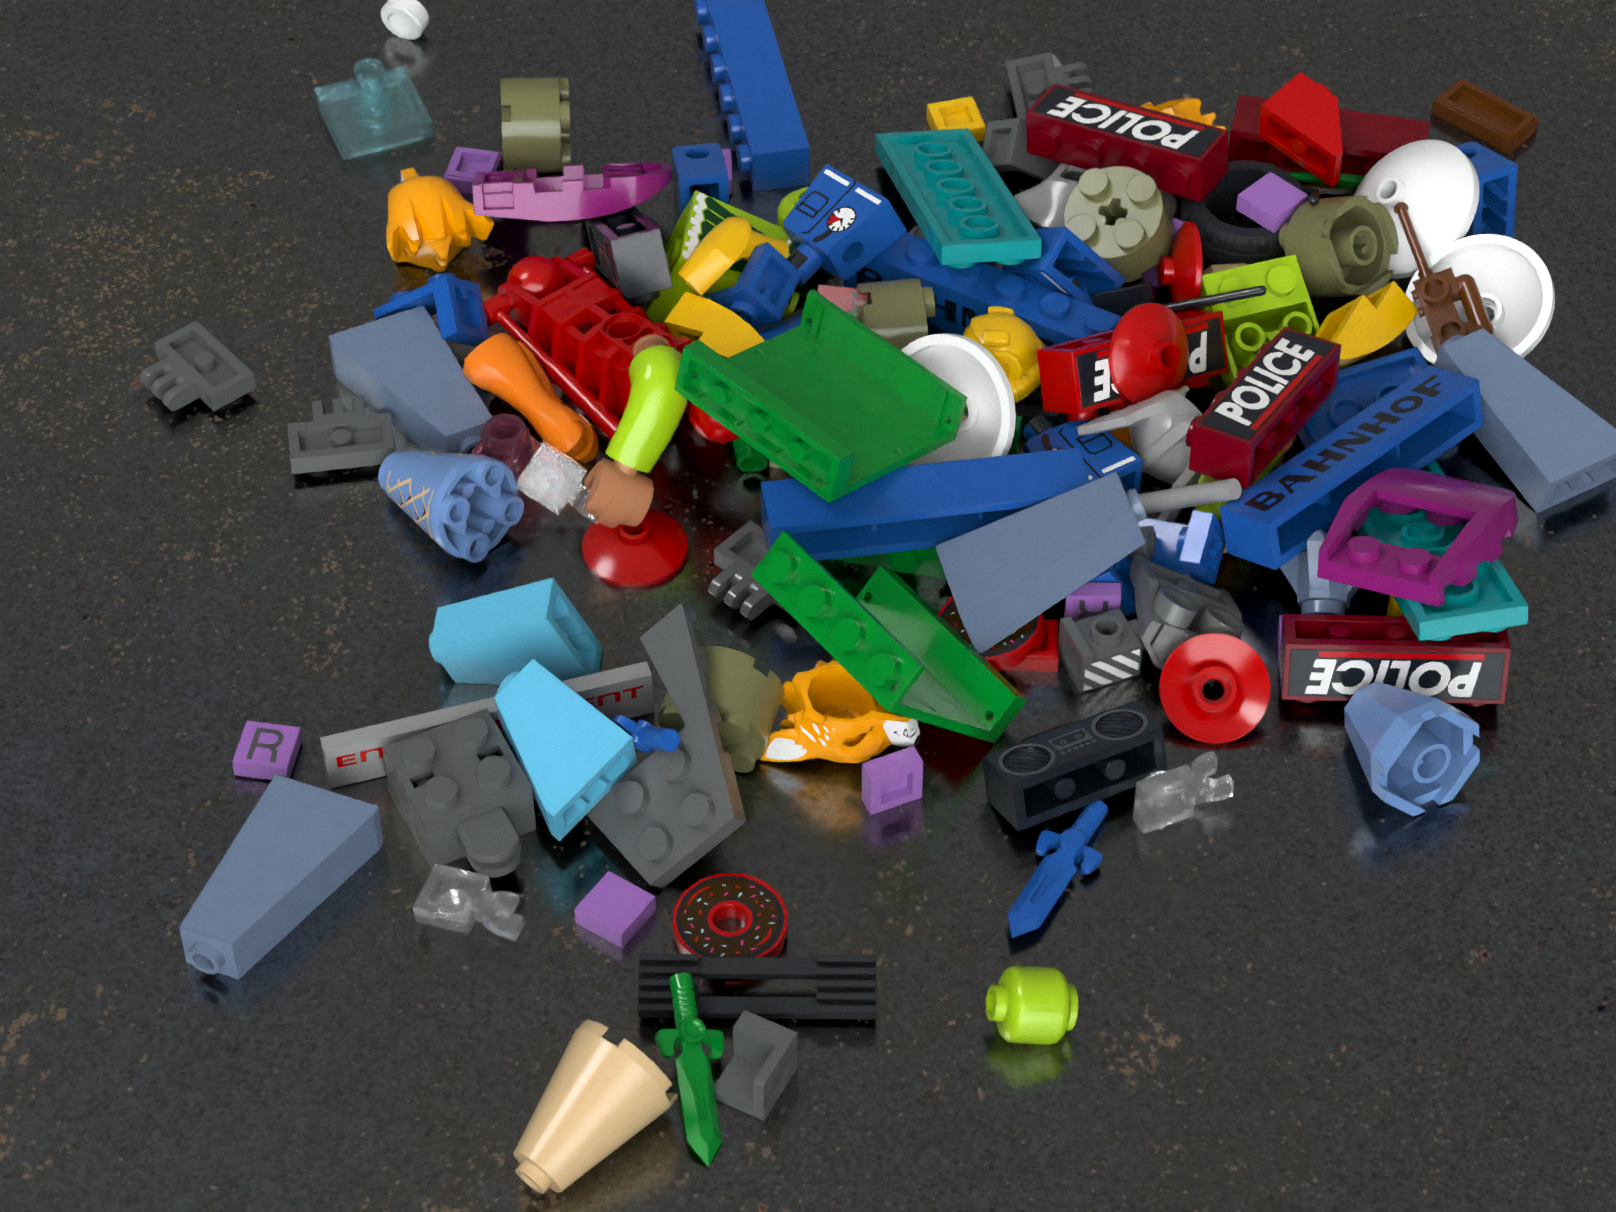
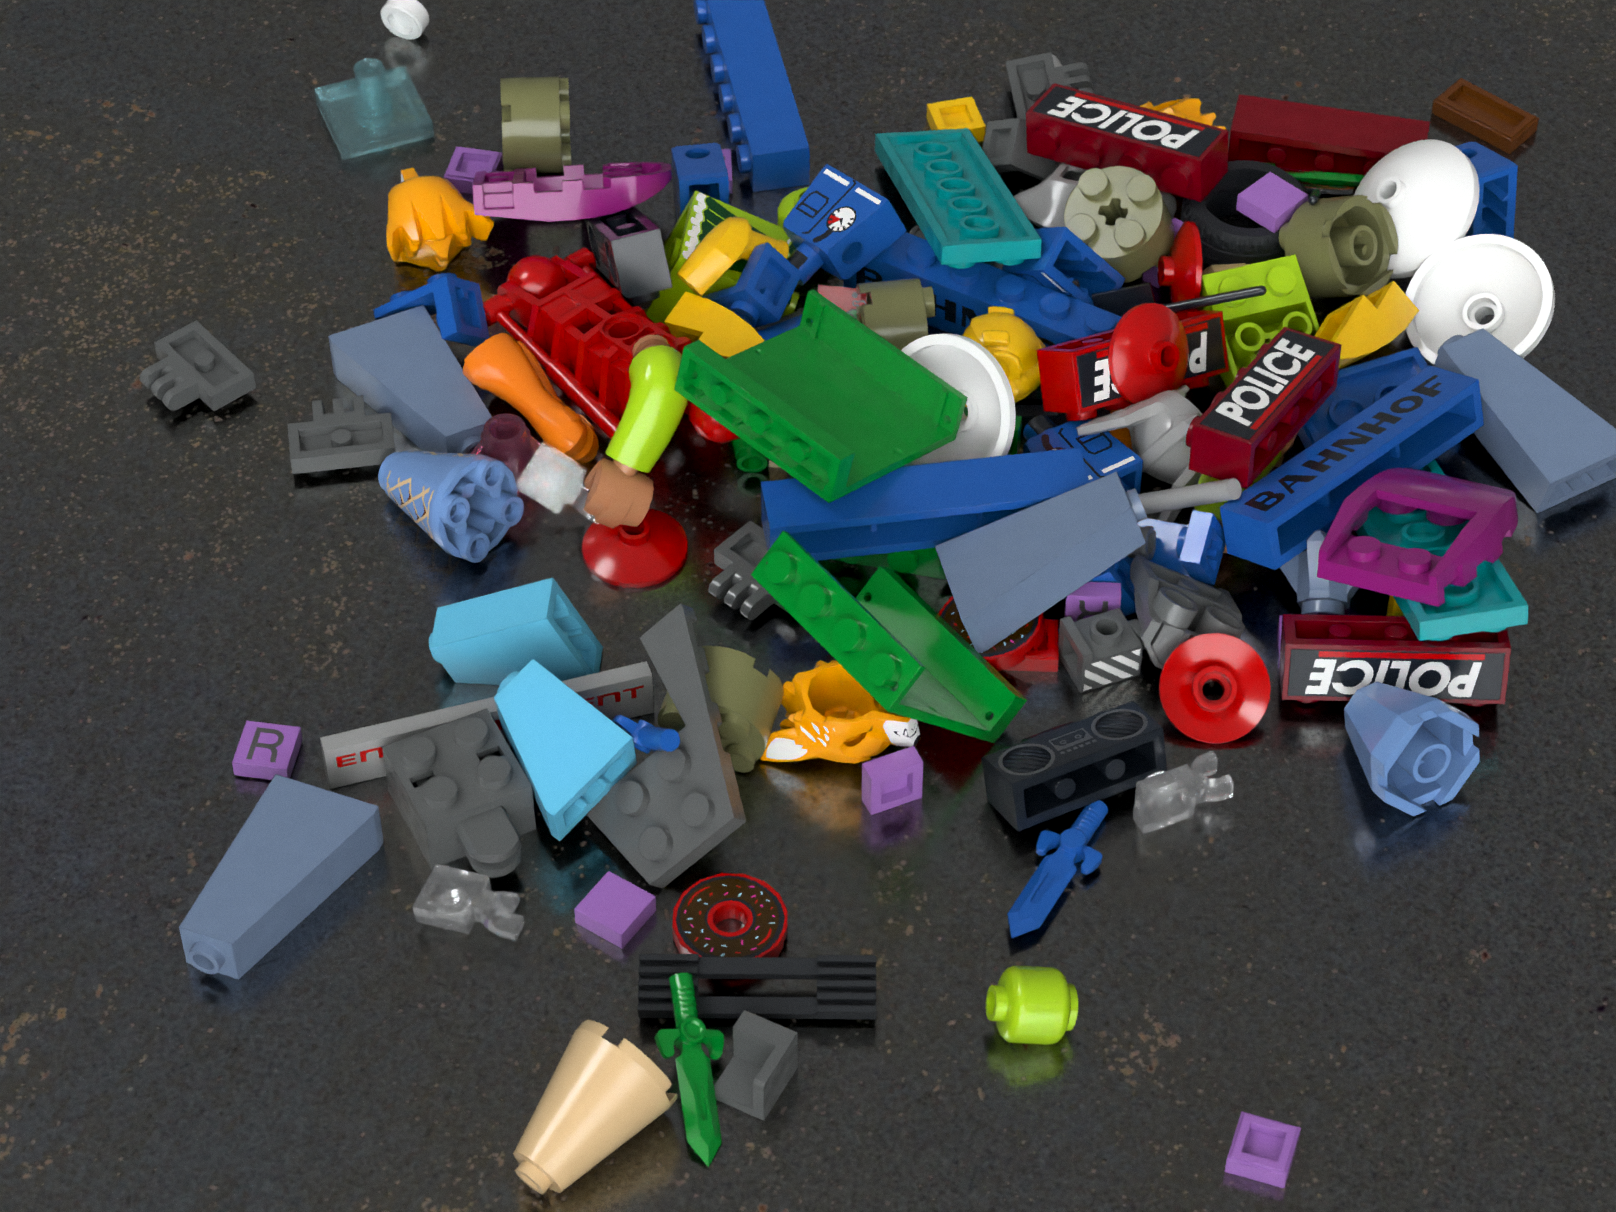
red slope [1259,72,1343,188] -> none
reddish brown piece [1394,202,1494,356] -> none
none -> medium lavender tile [1225,1112,1301,1188]

